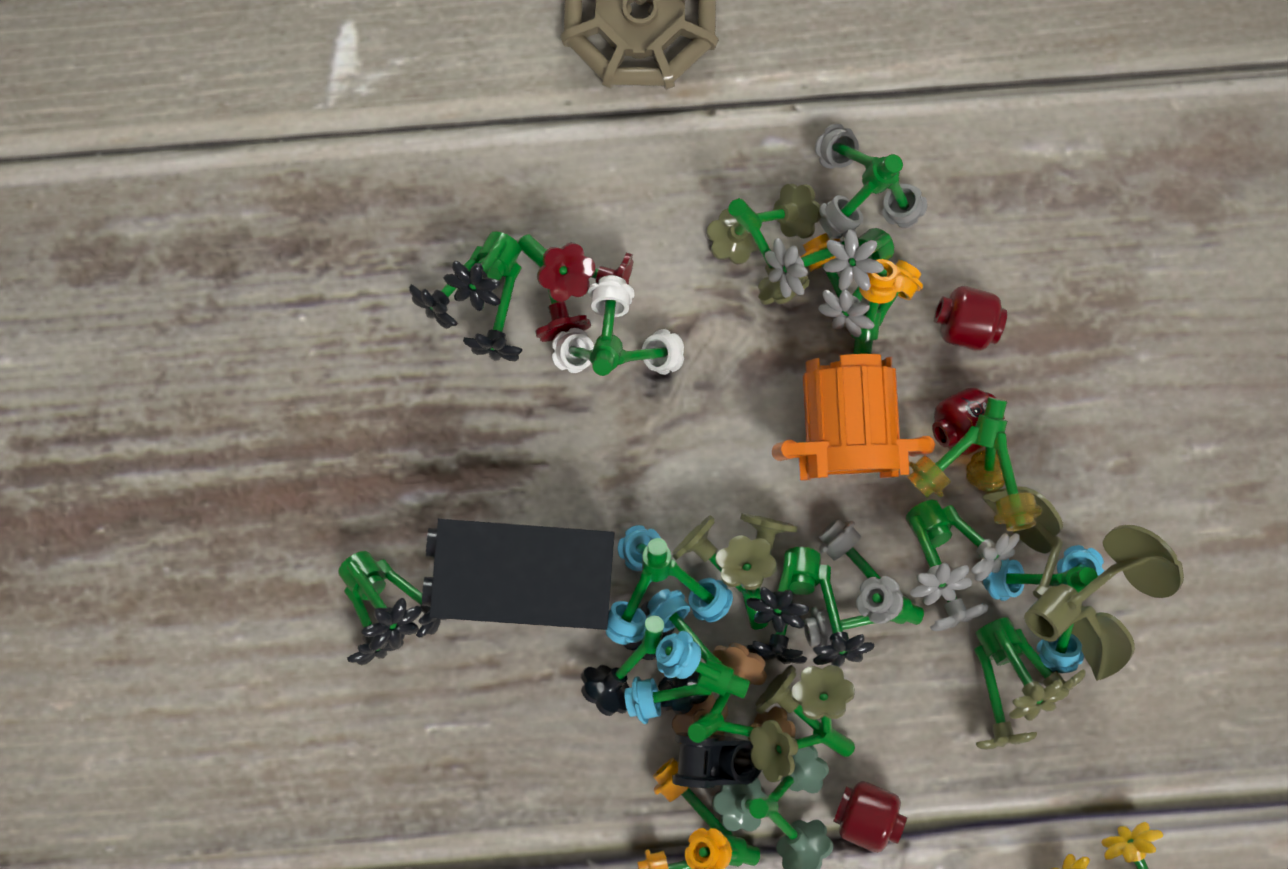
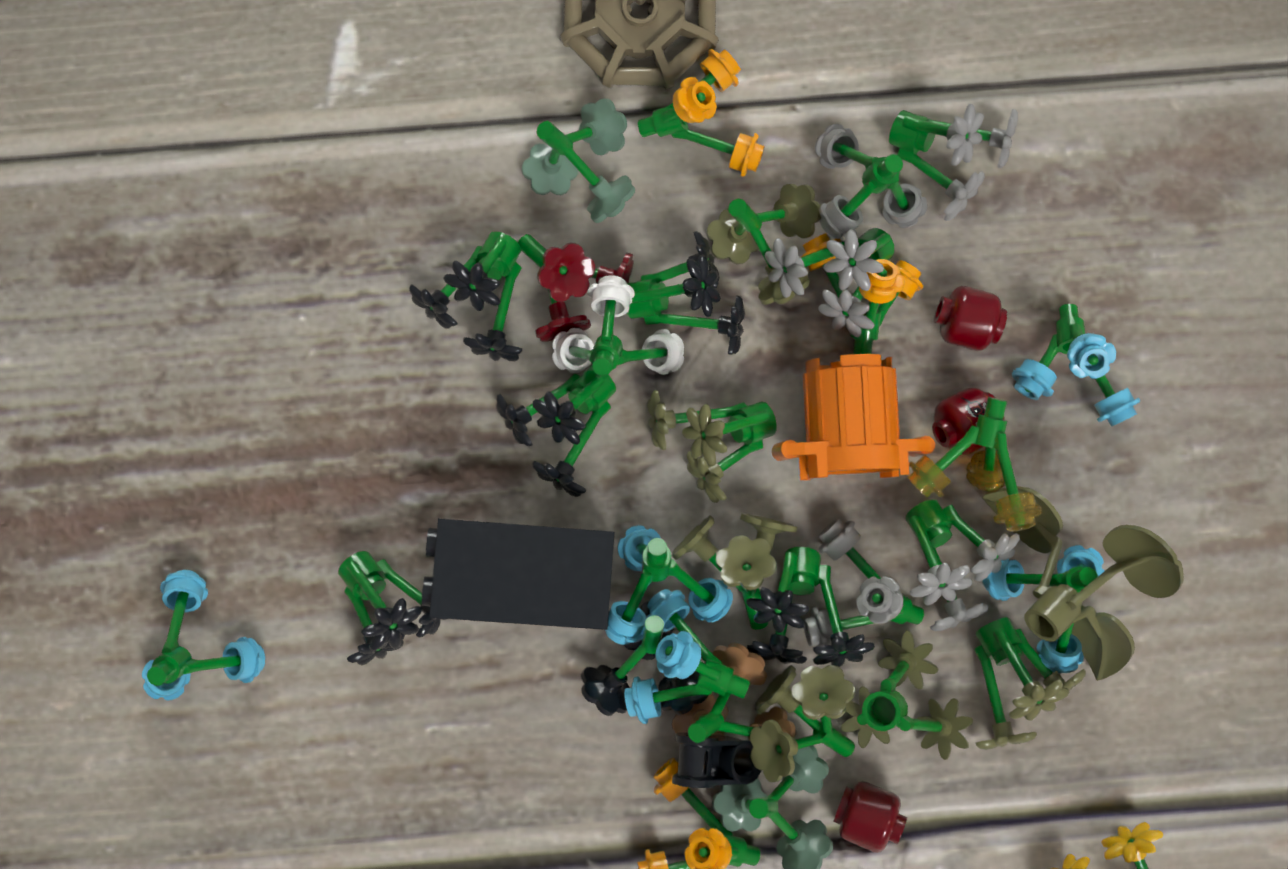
none -> plant [142,570,265,701]
none -> plant [496,366,616,497]
none -> sand green plant [521,98,635,223]
none -> plant [627,231,745,355]
none -> light orange plant [638,49,765,177]
none -> plant [647,390,777,503]
none -> olive plant [840,631,973,760]
none -> plant [889,104,1018,221]
none -> medium azure plant [1012,304,1140,427]

